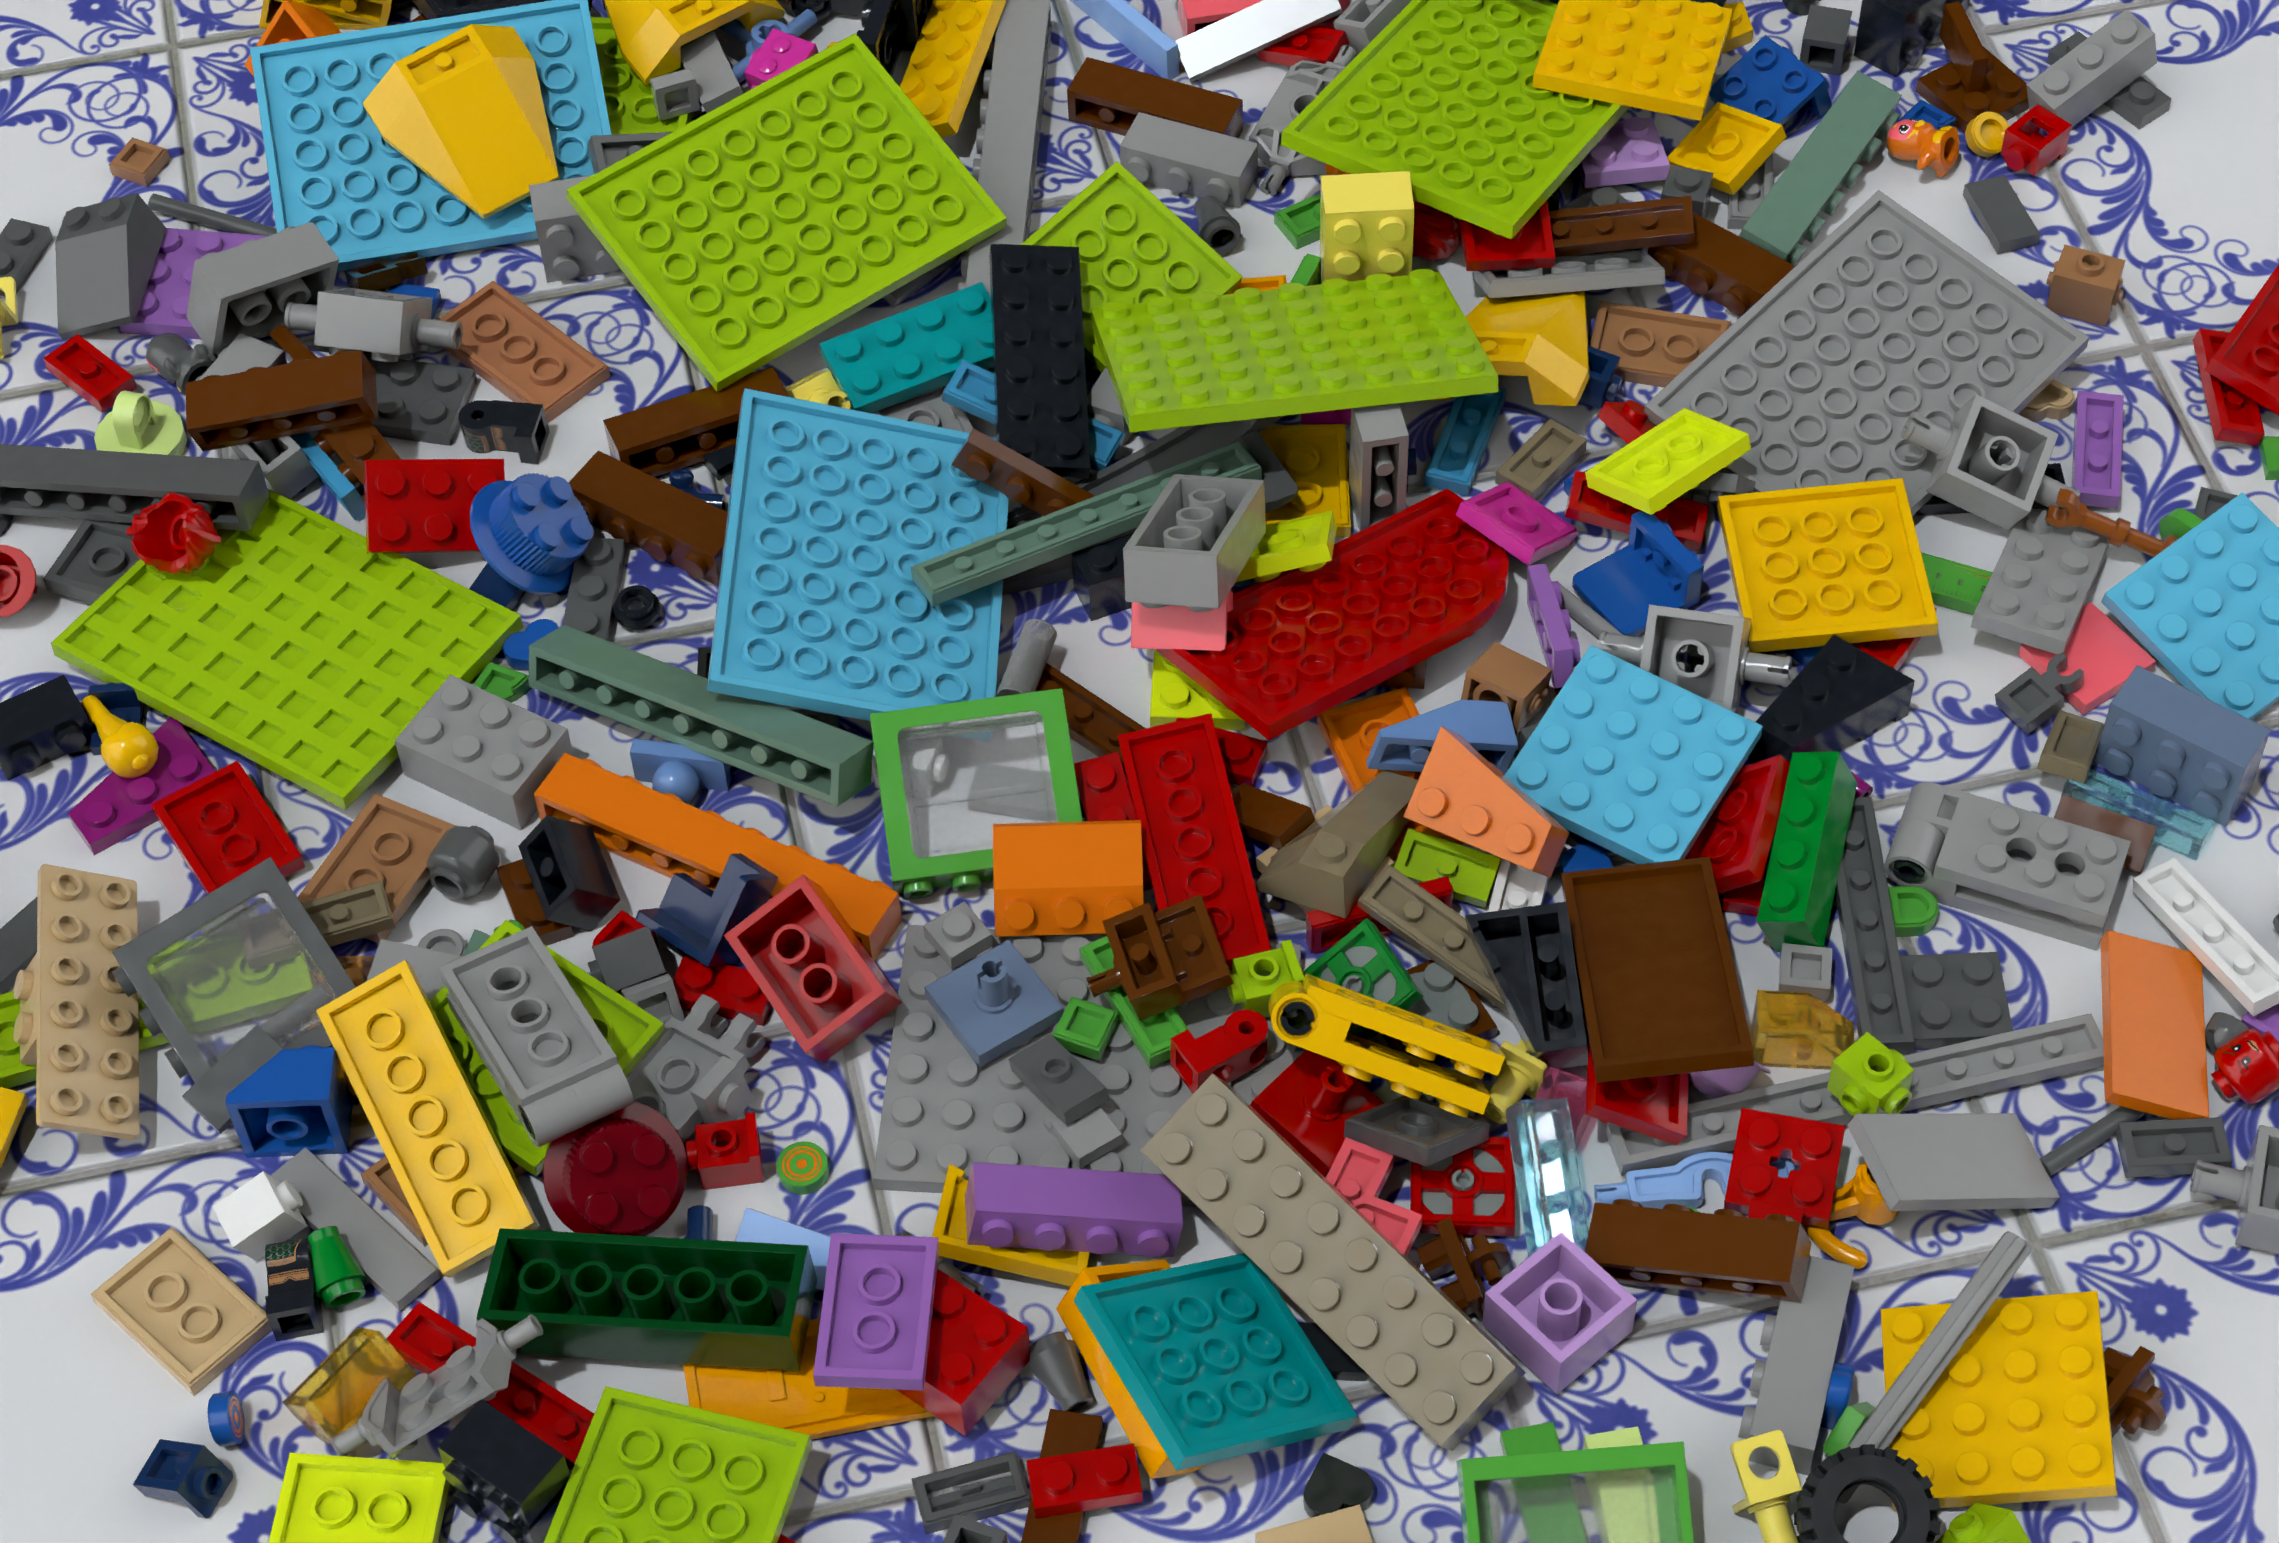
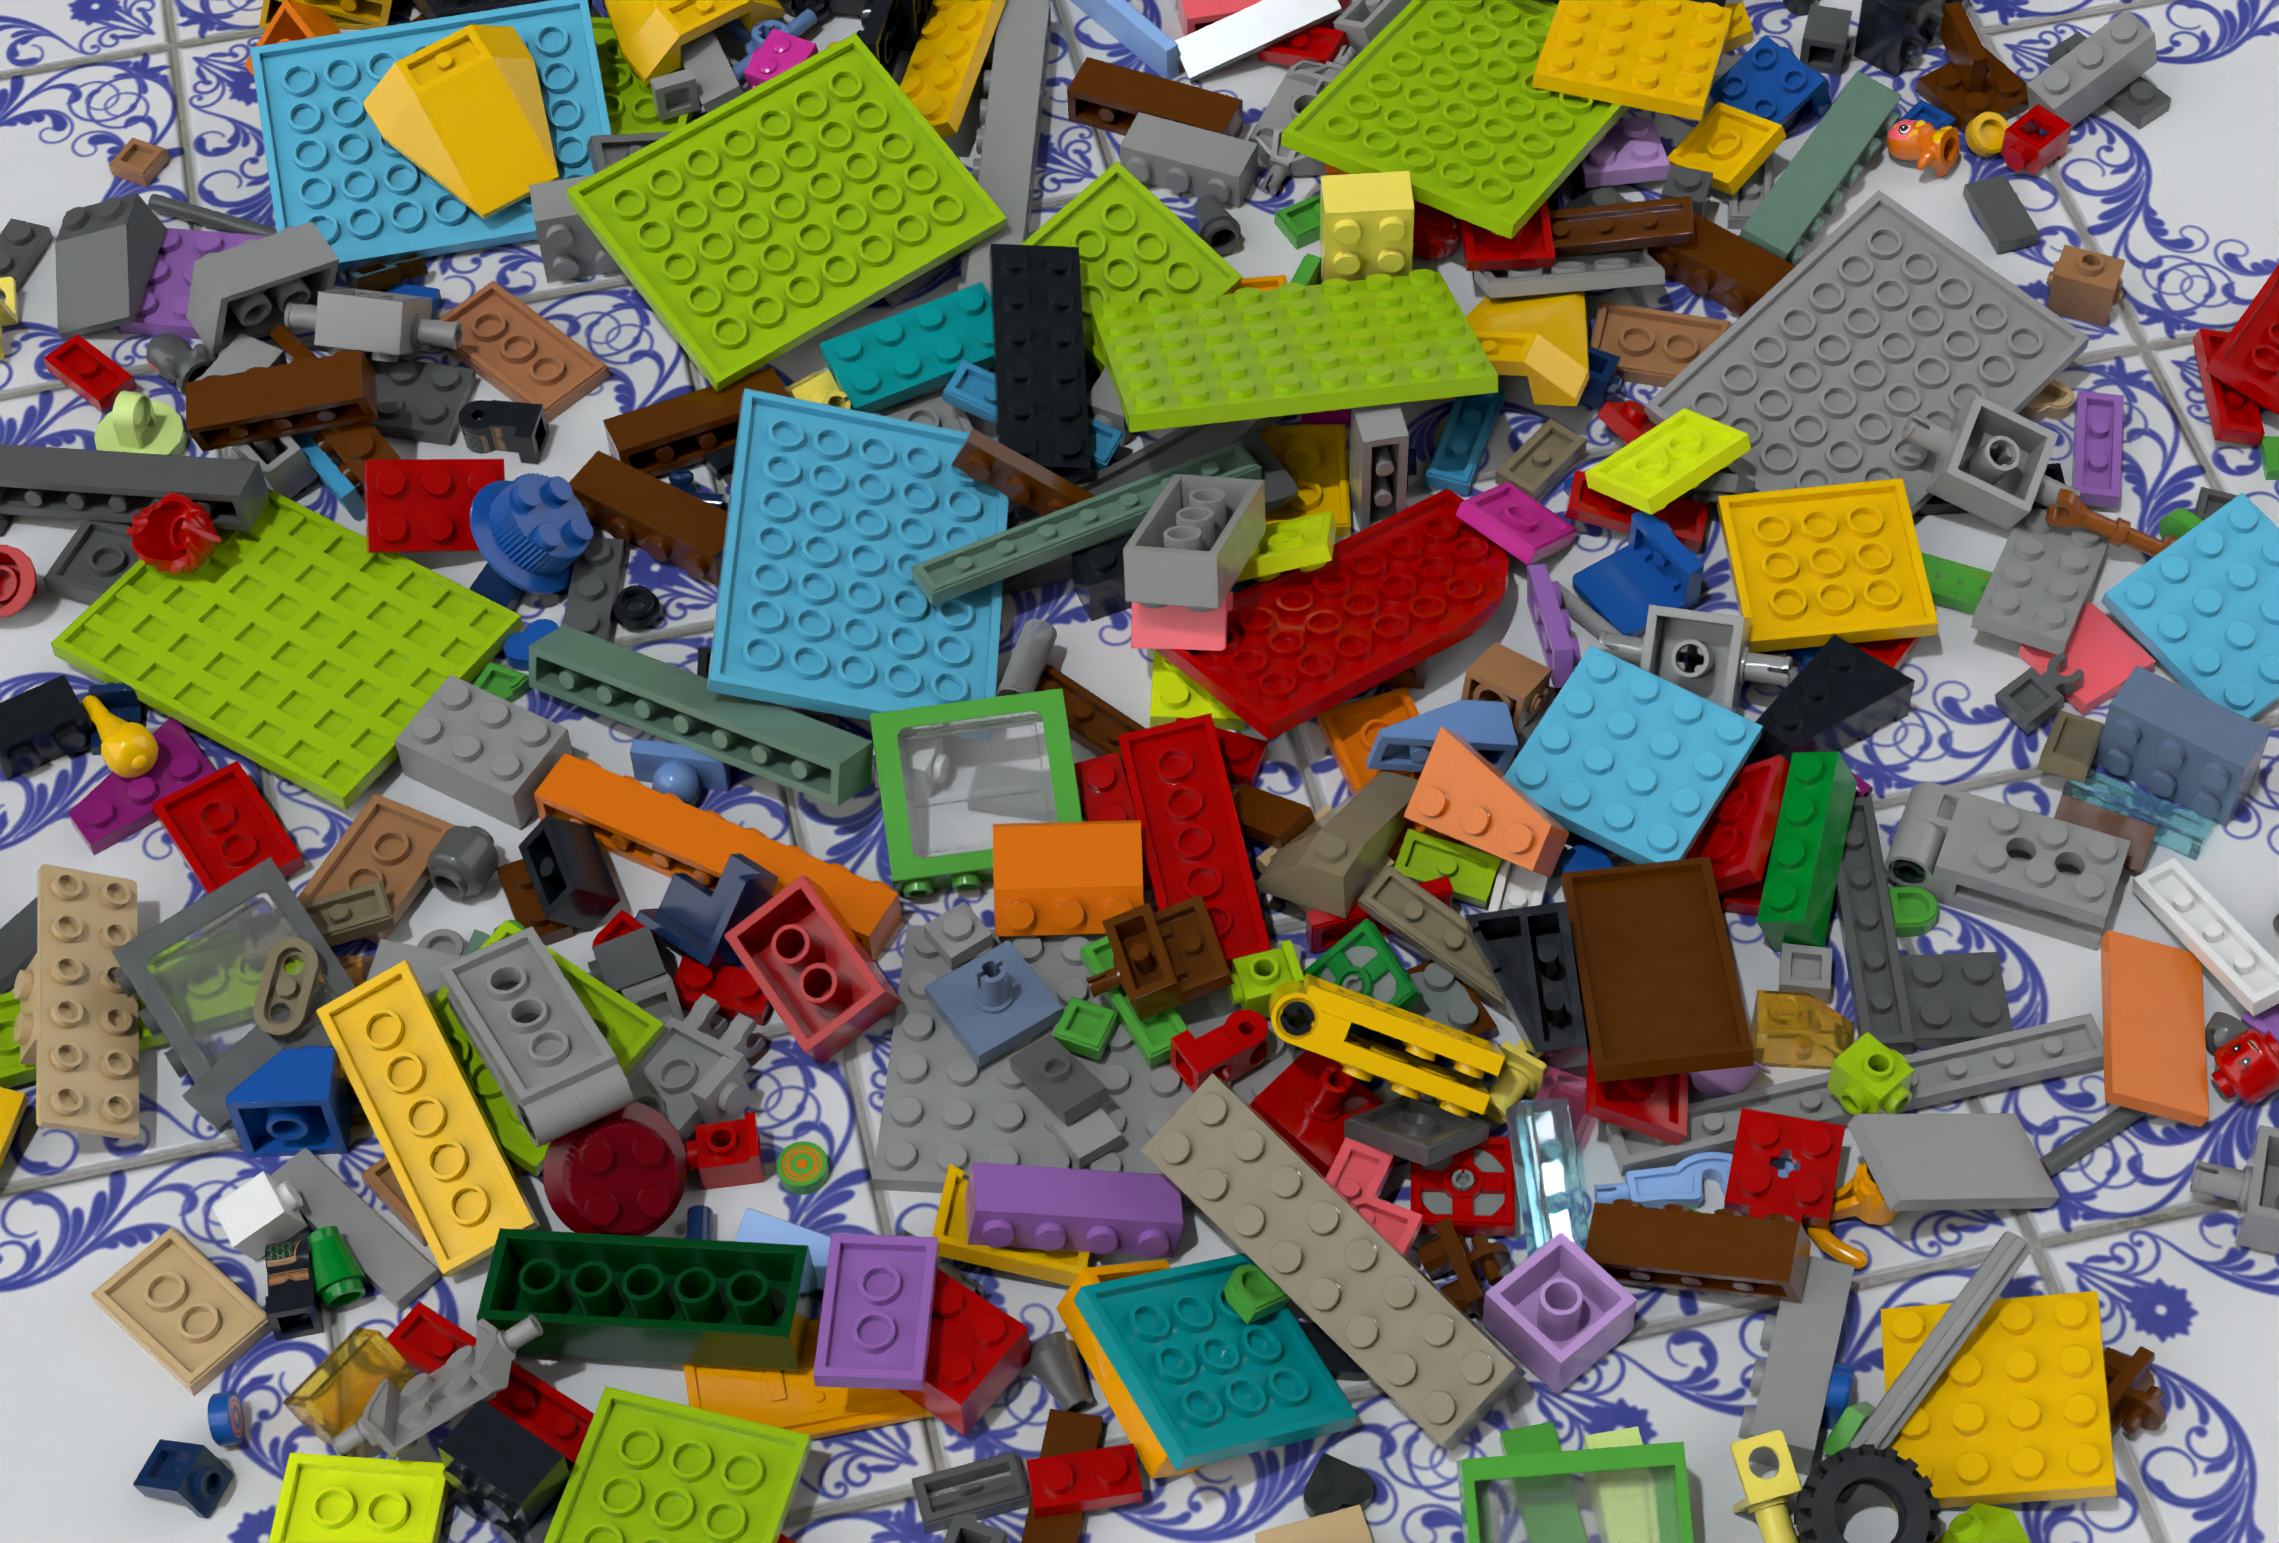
dark grey plate [2115,1117,2233,1178] -> none
none -> dark tan plate [253,938,320,1040]
none -> bright green tile [1224,1265,1290,1325]

